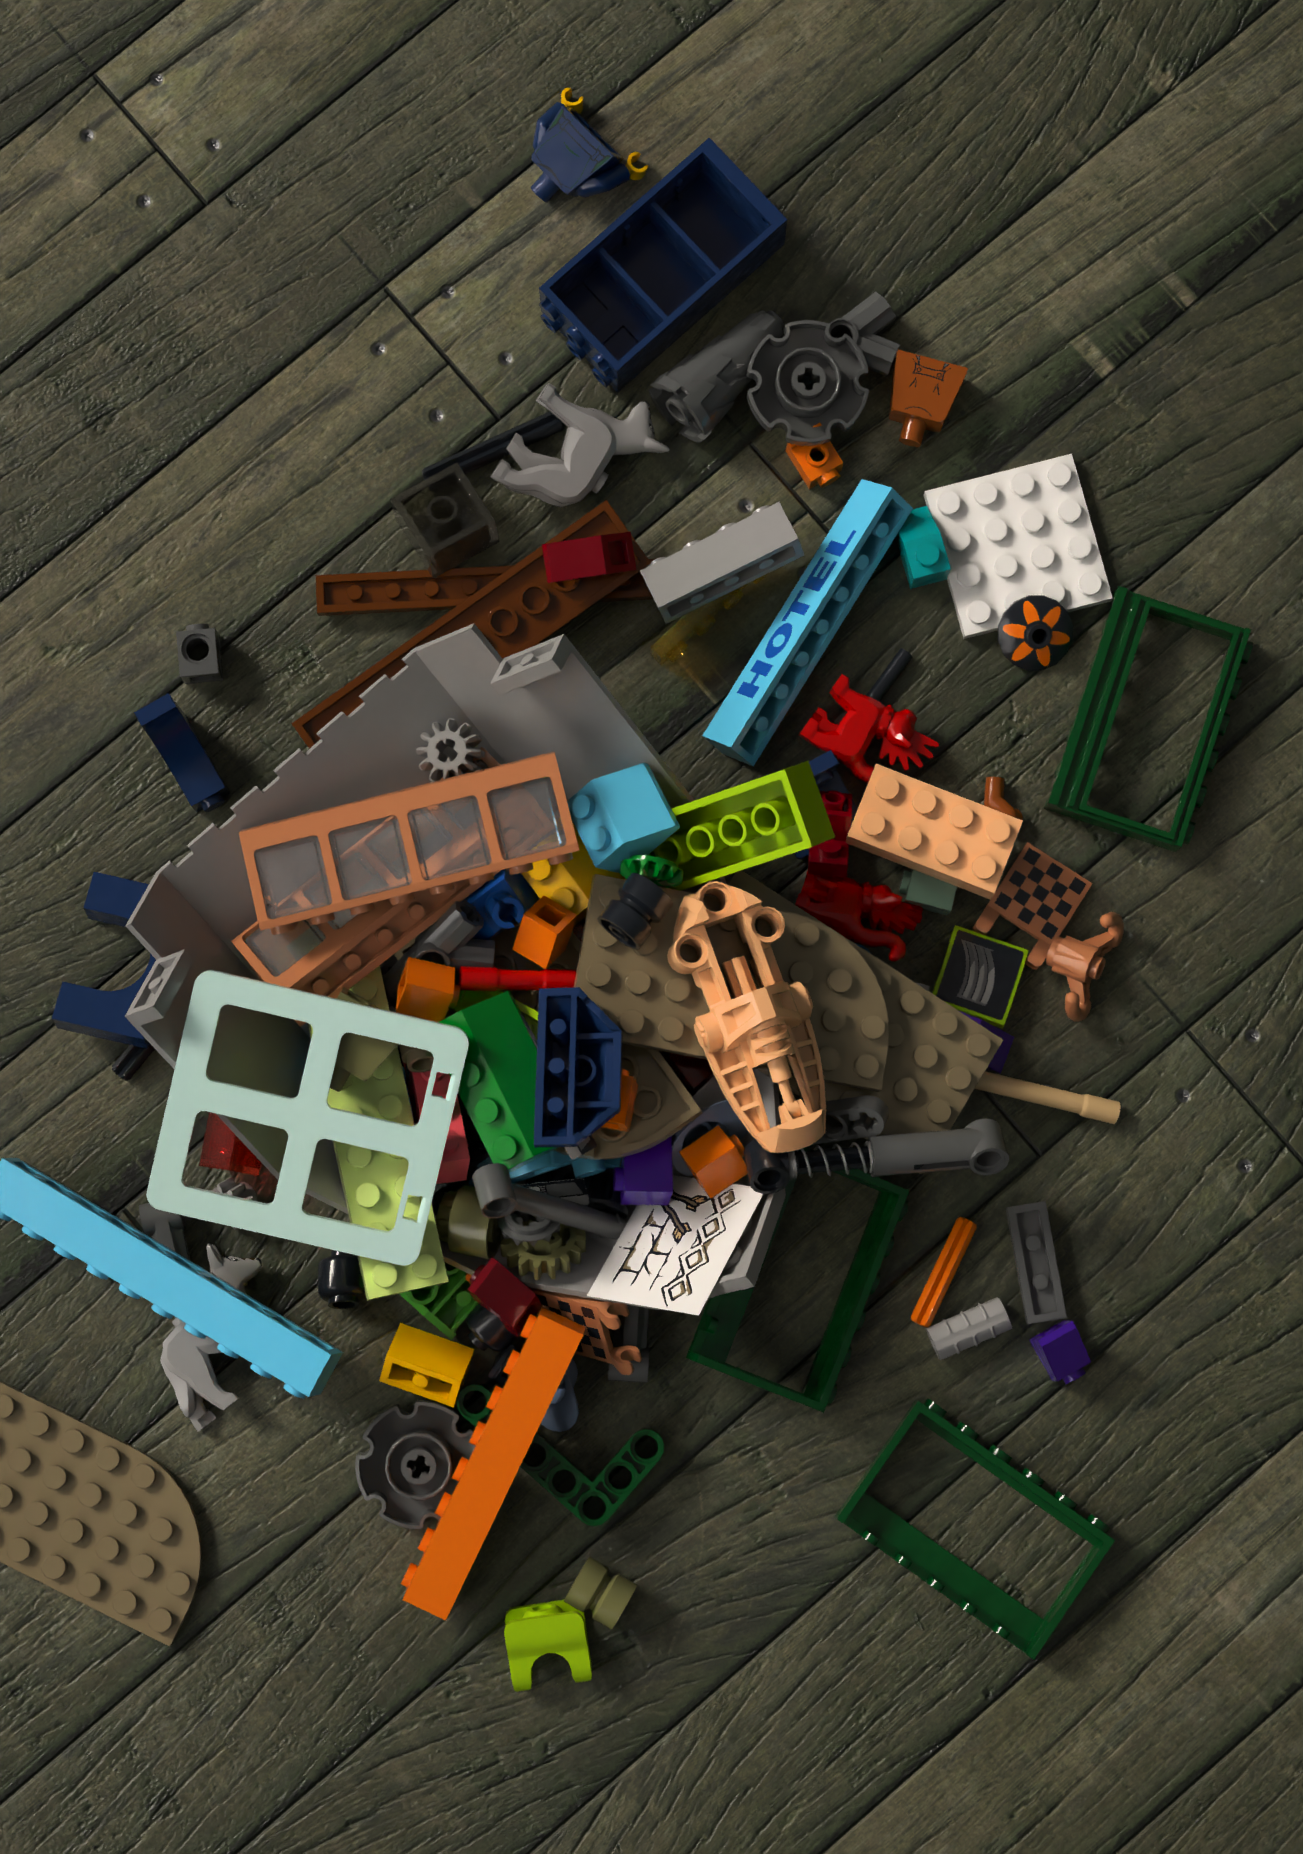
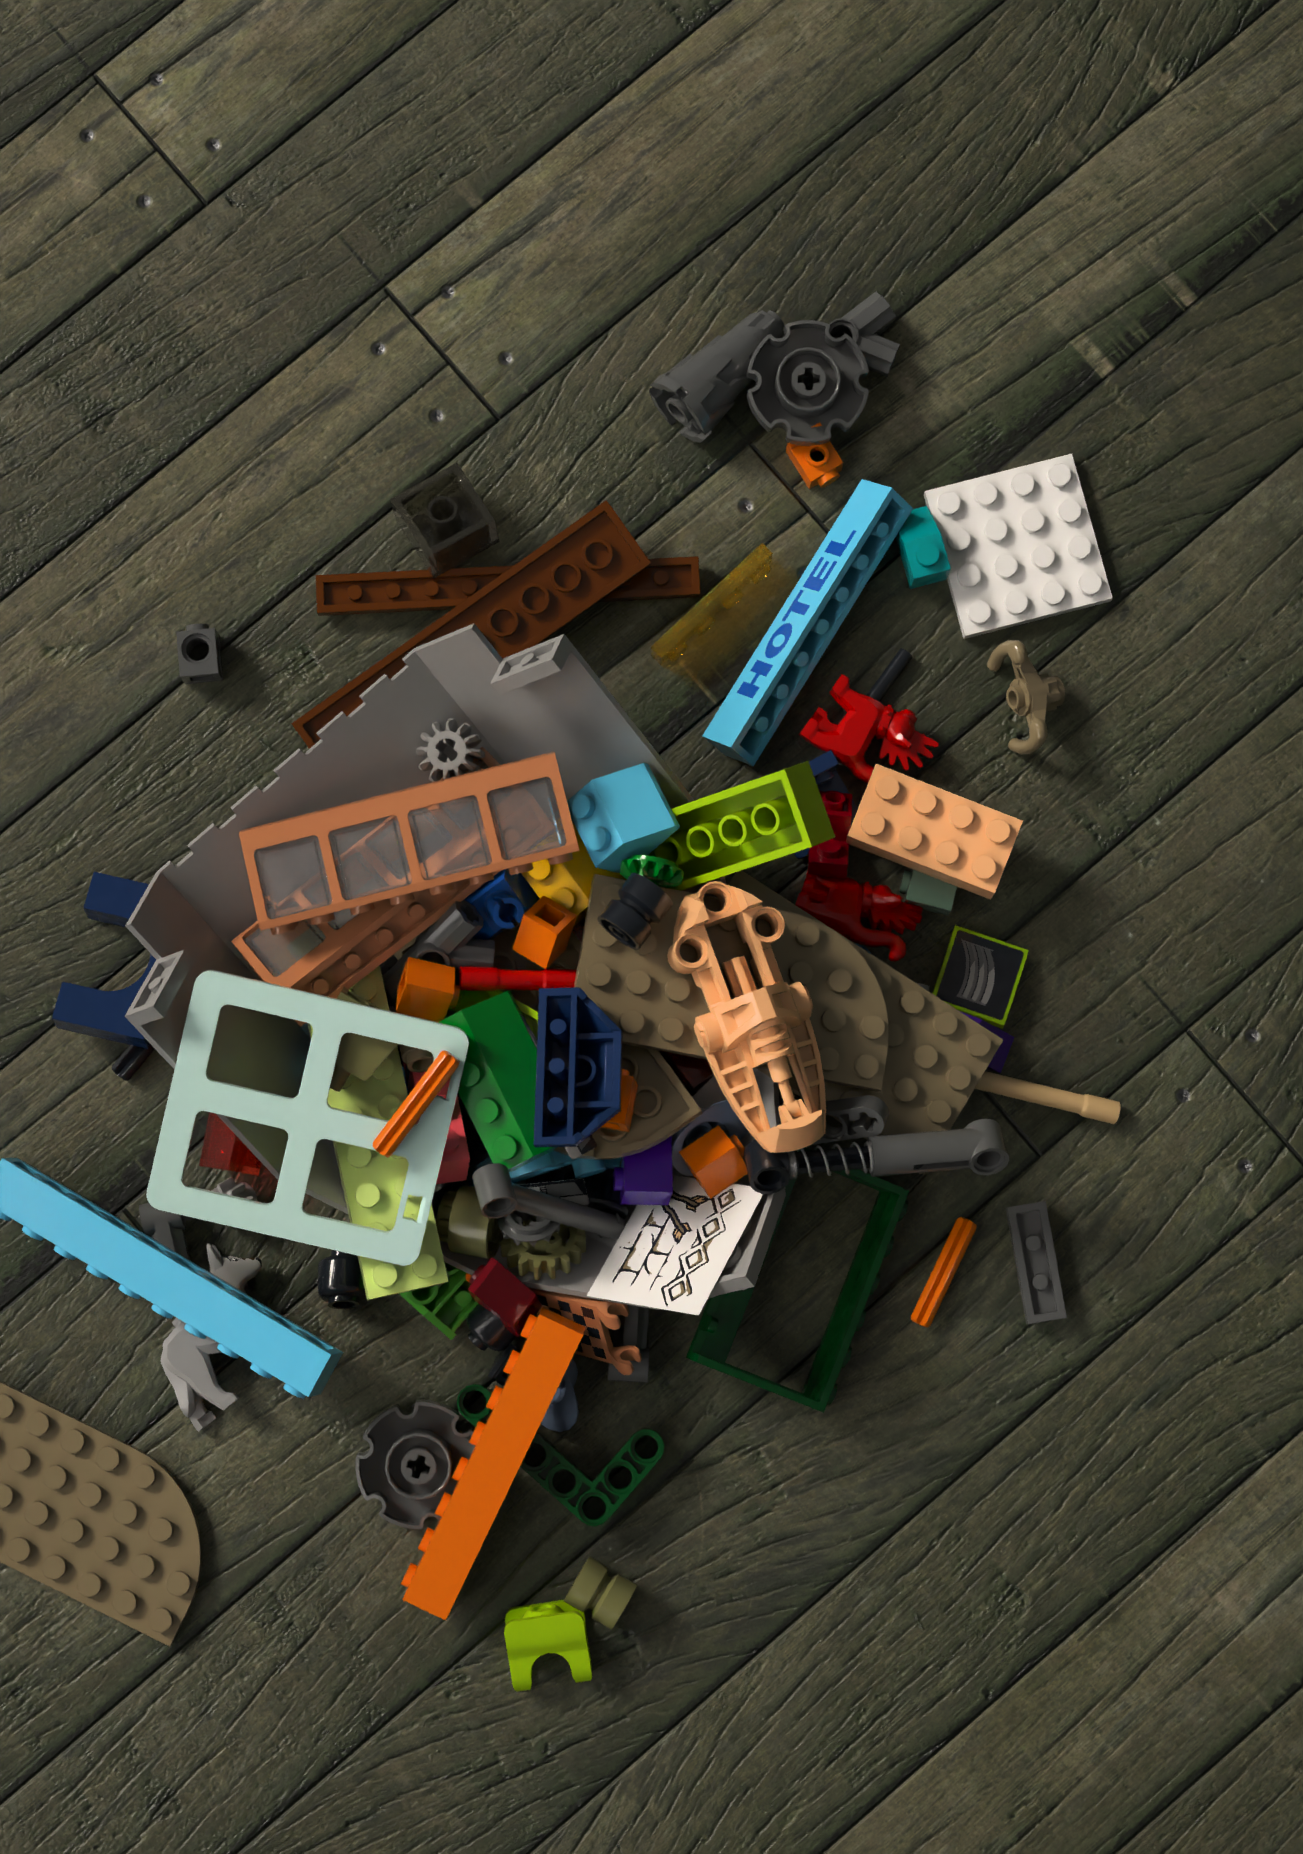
dark blue arch [134,693,230,812] -> none
yellow brick [379,1323,475,1408] -> none
black axle [422,411,564,489] -> none
light grey animal [490,383,670,508] -> none
dark blue torso [530,88,649,203] -> none
dark blue container [539,138,787,393] -> none
dark red slope [542,532,636,583] -> none
light grey brick [640,502,804,624] -> none
dark green window [834,1398,1115,1660] -> none
dark orange torso [889,349,968,447] -> none
light grey axle [926,1297,1012,1360] -> none
nougat flag [972,842,1093,970] -> none
dark orange arm [984,777,1023,820] -> none
black dish [998,595,1073,671] -> none
dark purple slope [1029,1320,1091,1384] -> none
dark green window [1044,586,1253,852] -> none
nougat piece [1046,912,1124,1022] -> none
none -> orange axle [372,1050,460,1157]
none -> dark tan piece [987,640,1065,755]

